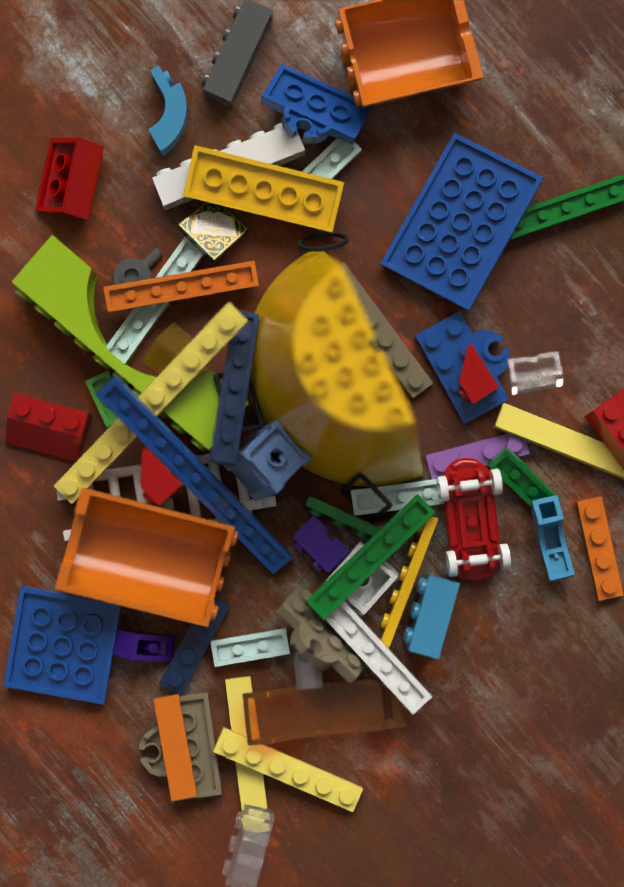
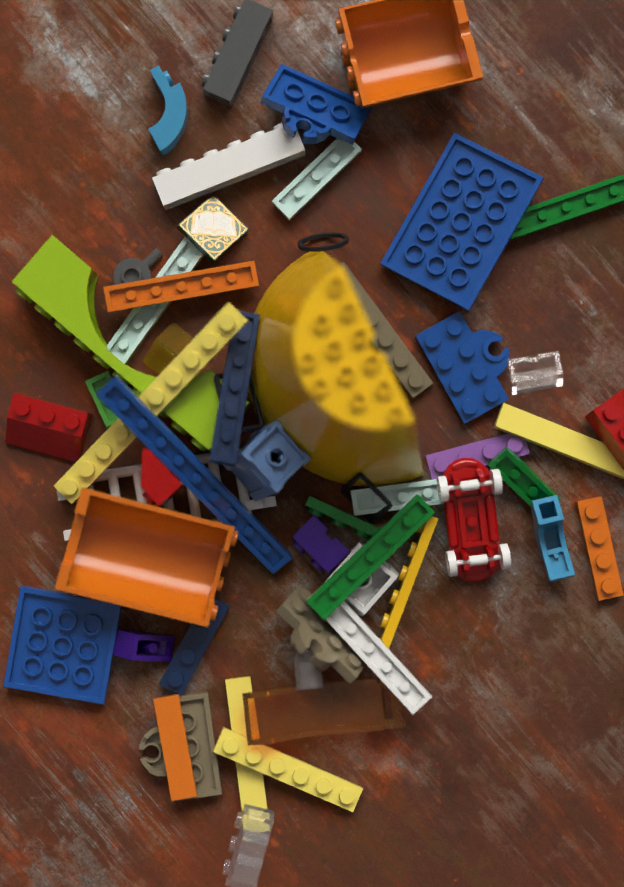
red slope [35,137,104,220] -> none
yellow plate [183,145,344,232] -> none
light aqua plate [211,628,290,667] -> none
dark azure brick [402,573,460,659] -> none
red slope [457,344,499,404] -> none

